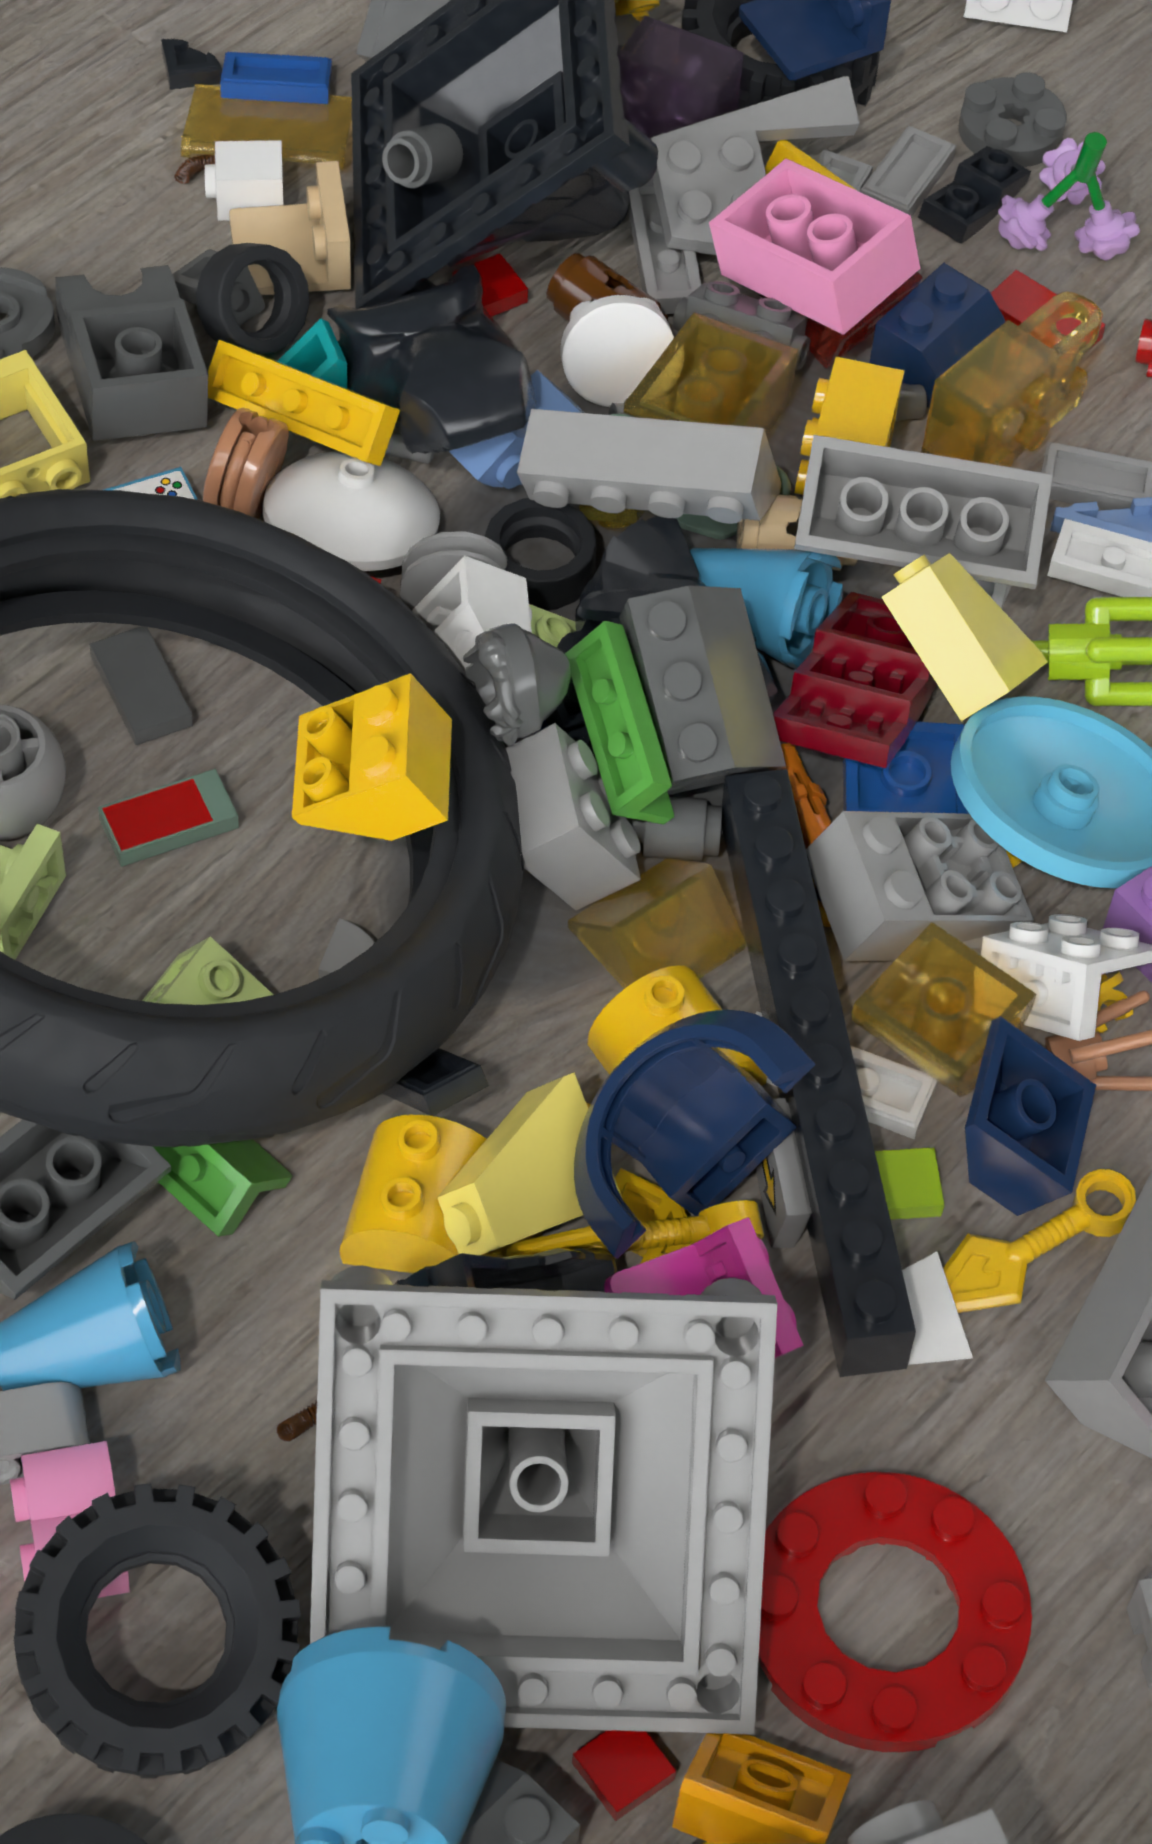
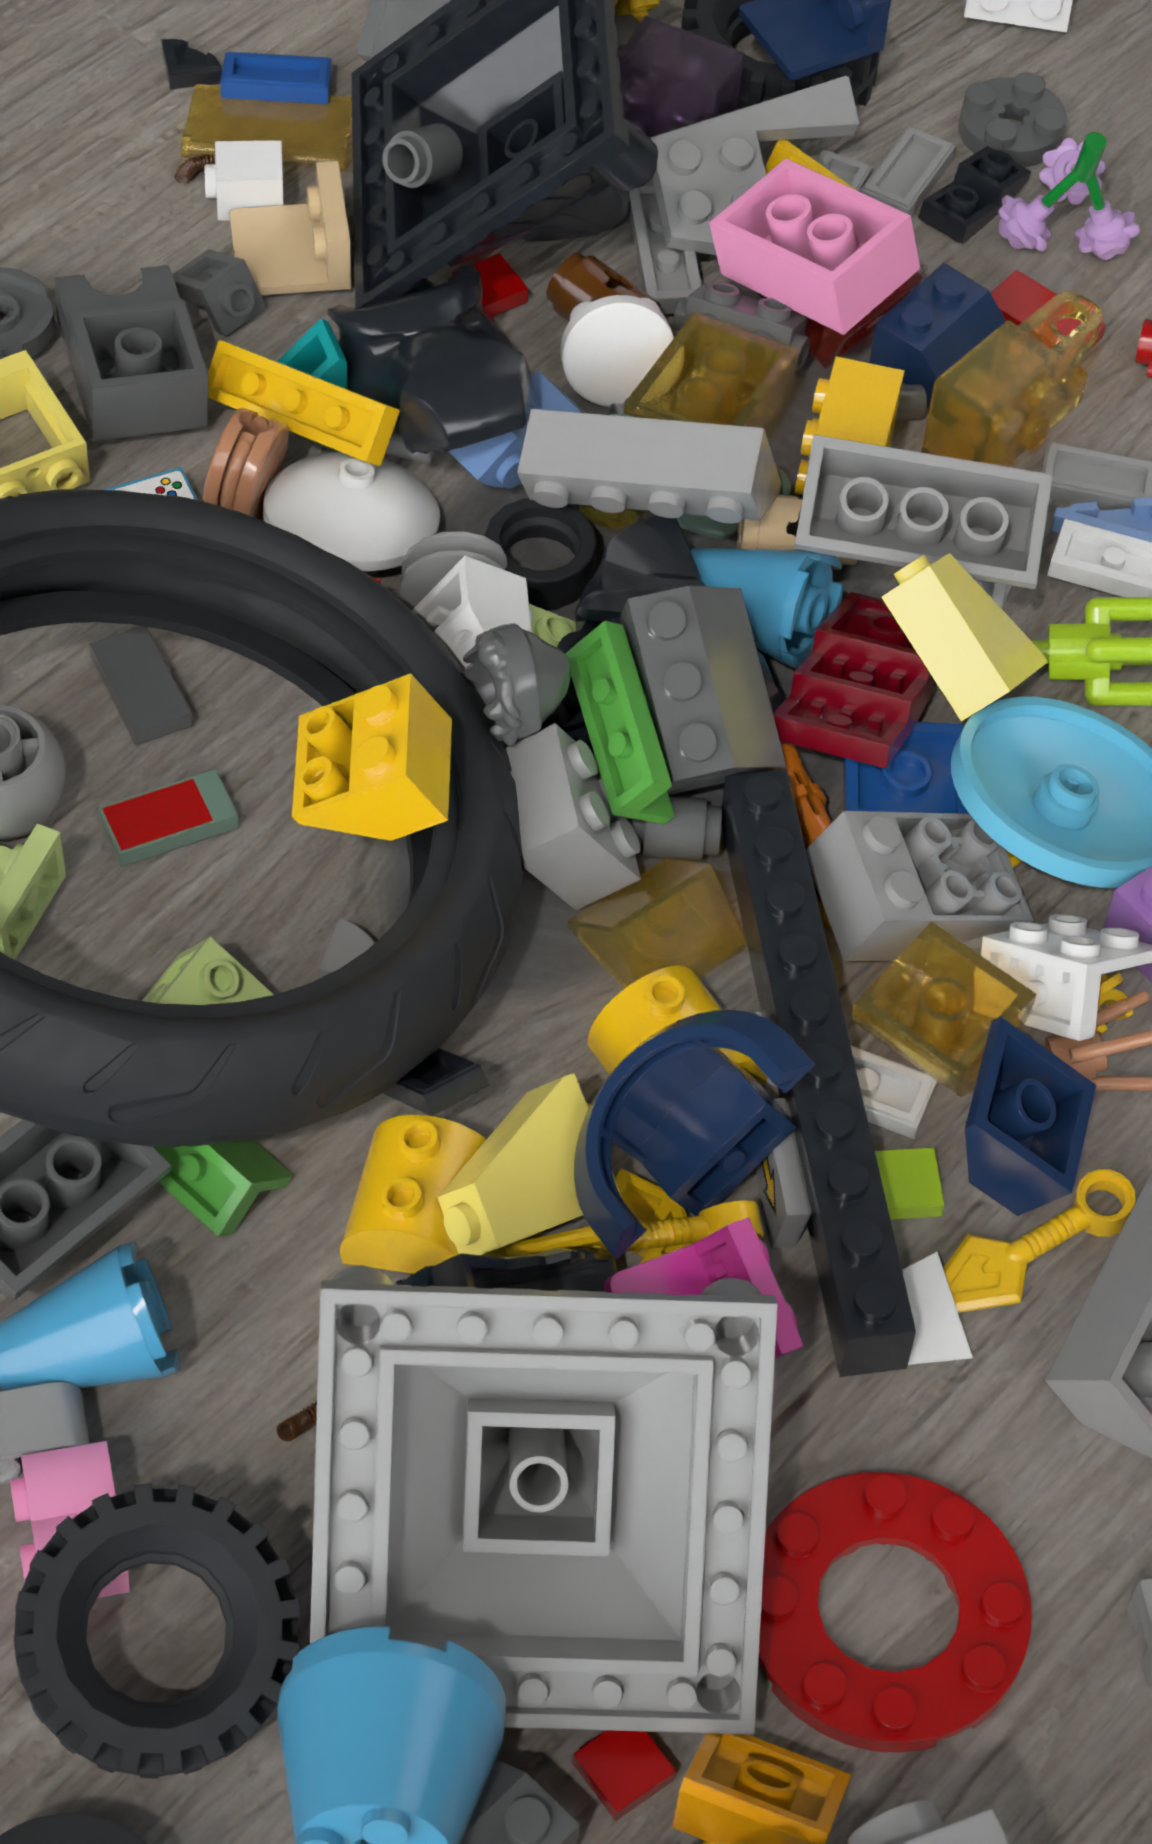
black tyre [196,243,310,354] -> none

